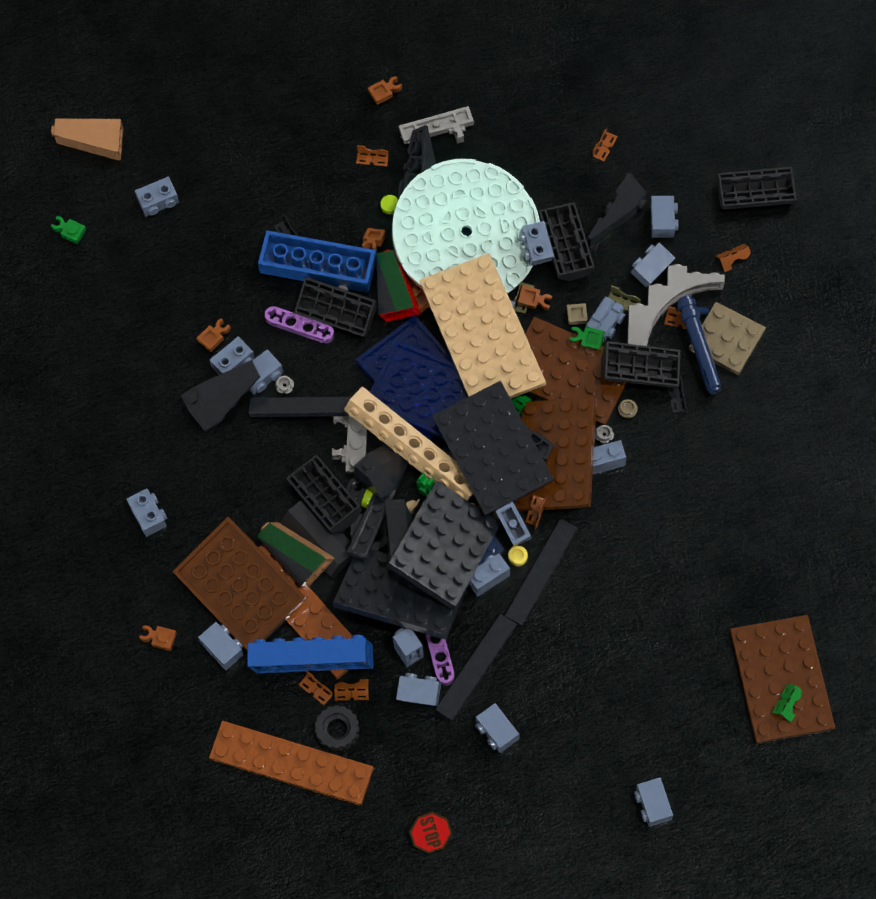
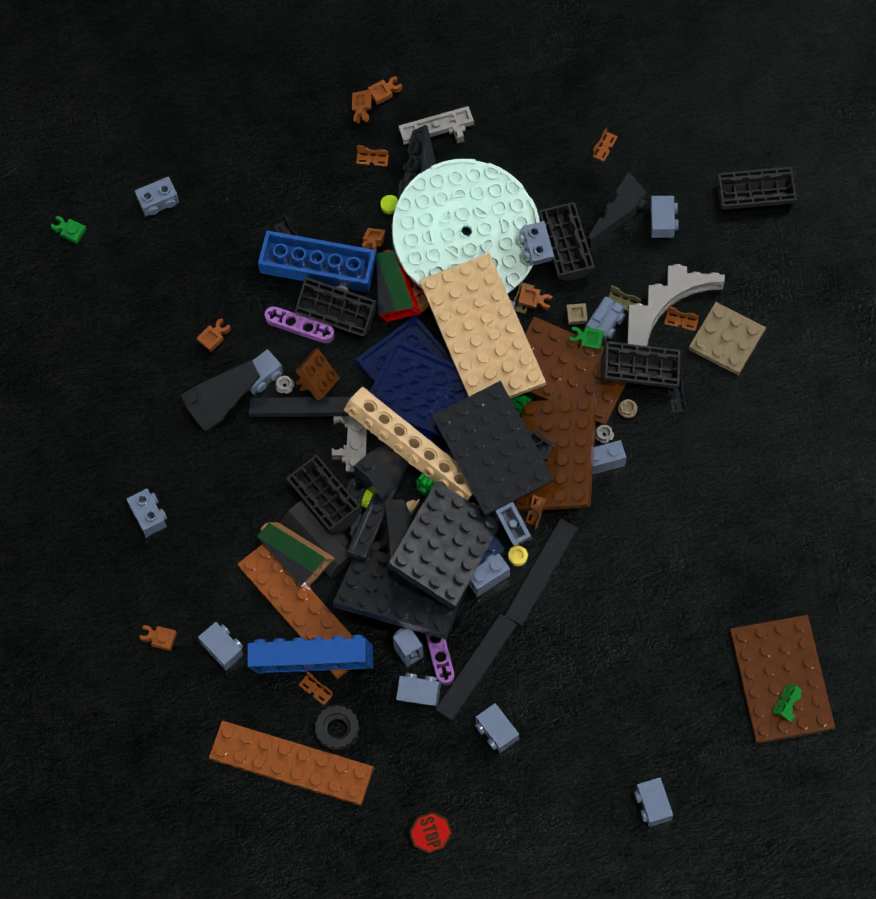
medium nougat slope [51,119,123,160] -> none
reddish brown plate [173,517,307,651] -> none
sand blue brick [210,336,255,375] -> none
dark orange piece [334,679,369,701] -> none
sand blue brick [631,243,675,288] -> none
dark blue cylinder [677,295,722,394] -> none
dark orange piece [716,244,751,272] -> none
none -> reddish brown plate [296,349,340,401]
none -> dark orange plate [352,90,372,124]

